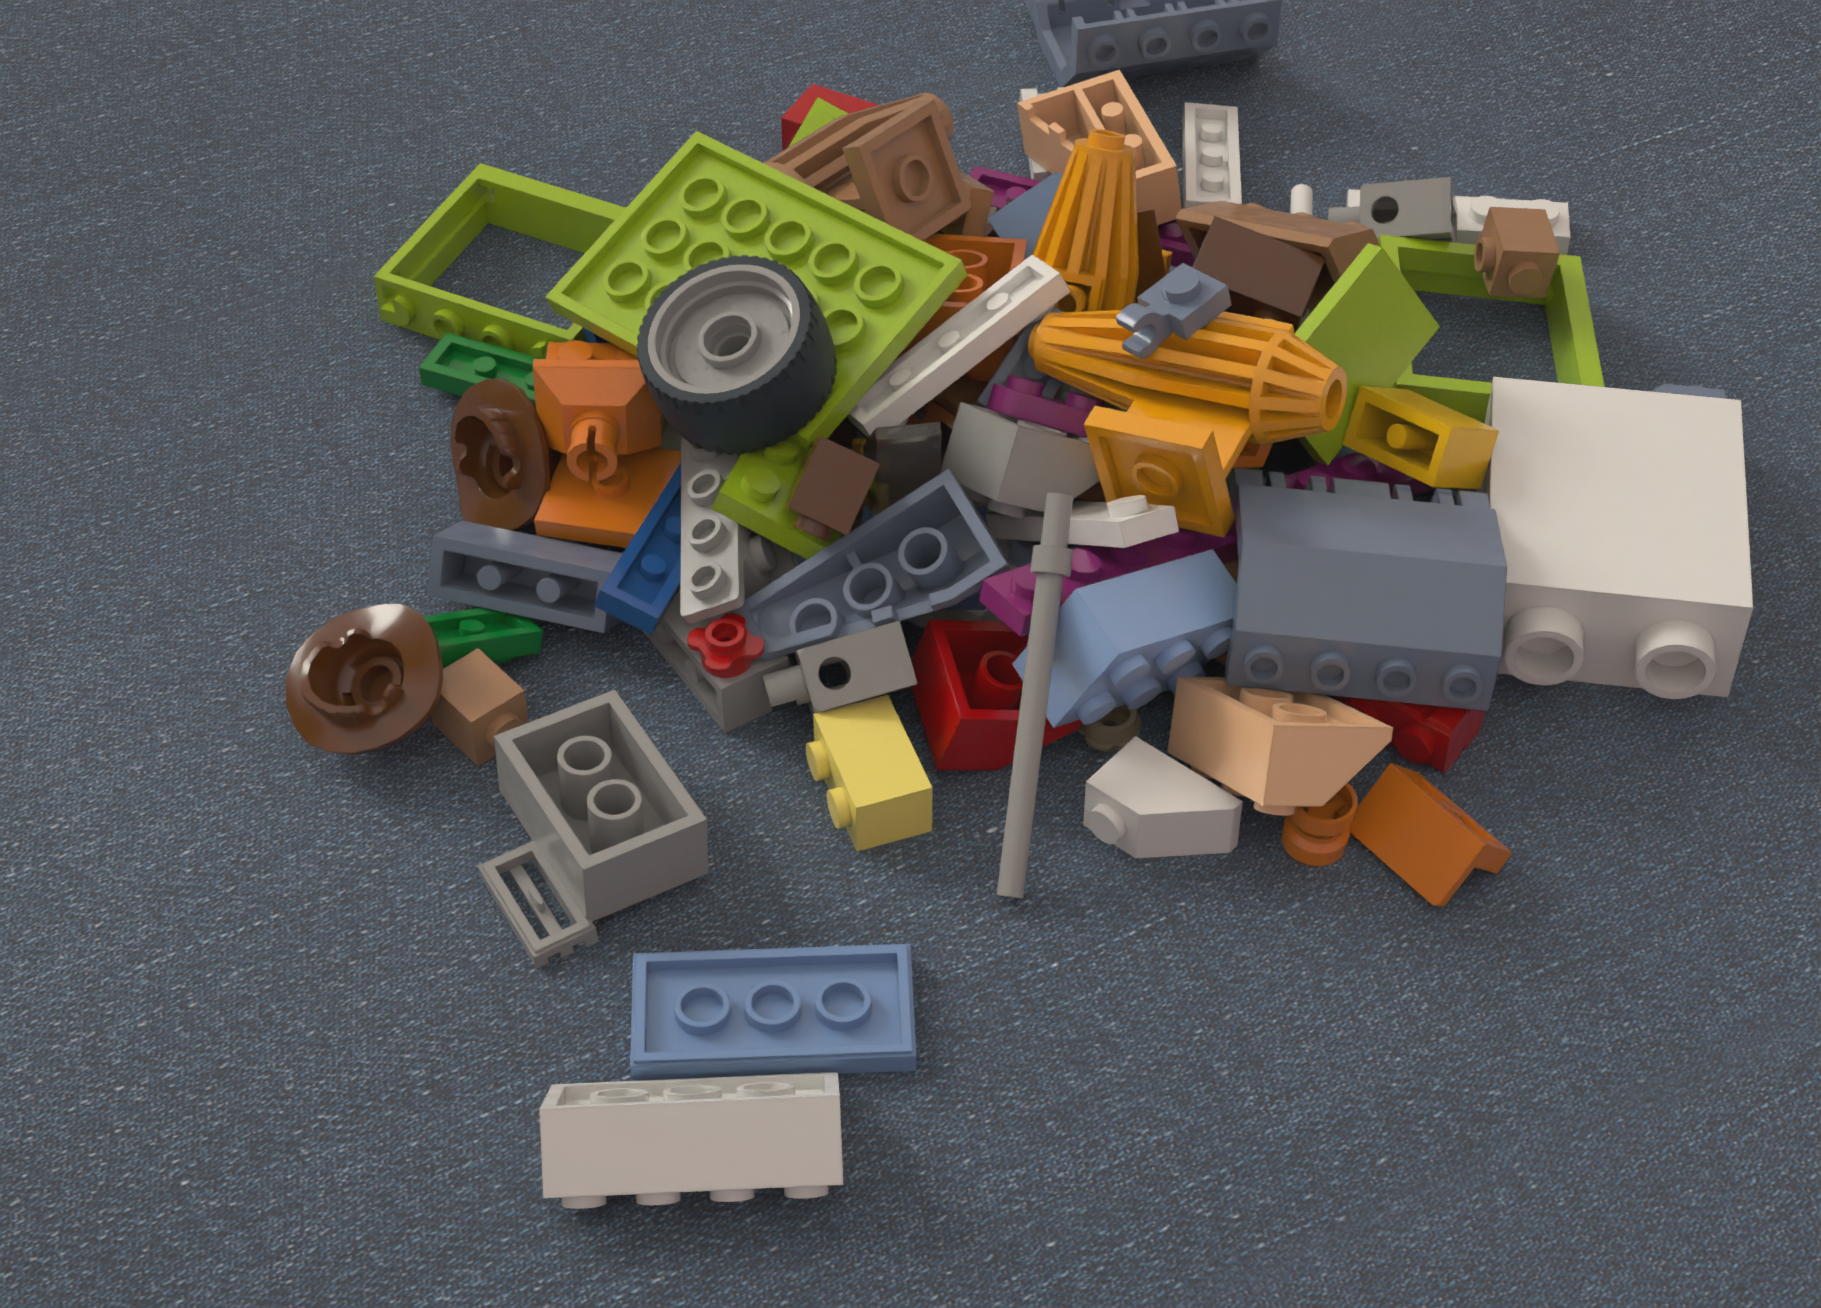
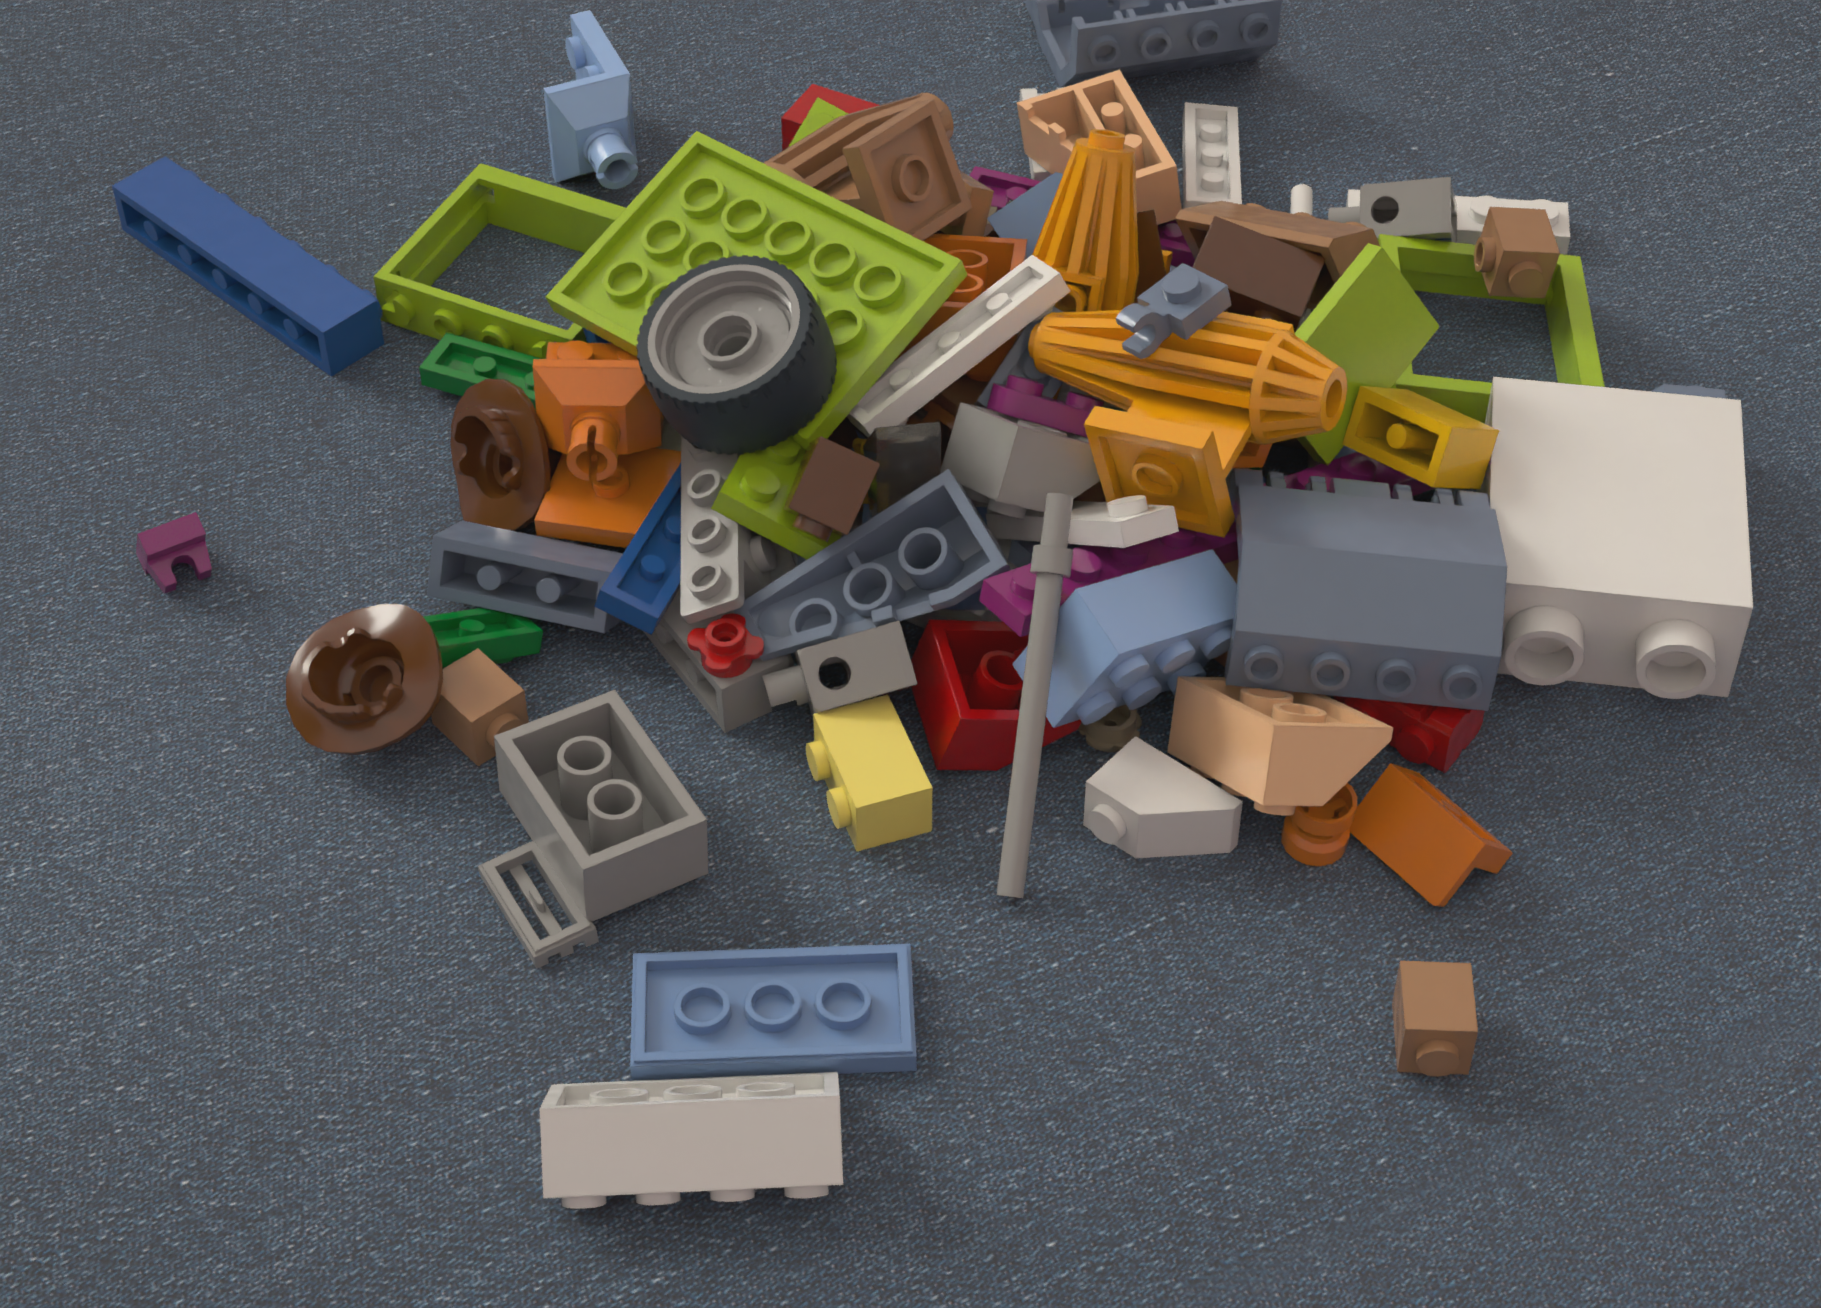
none -> blue brick [112,156,384,377]
none -> magenta tile [136,512,212,594]
none -> light blue plate [543,10,638,189]
none -> medium nougat brick [1392,961,1478,1077]

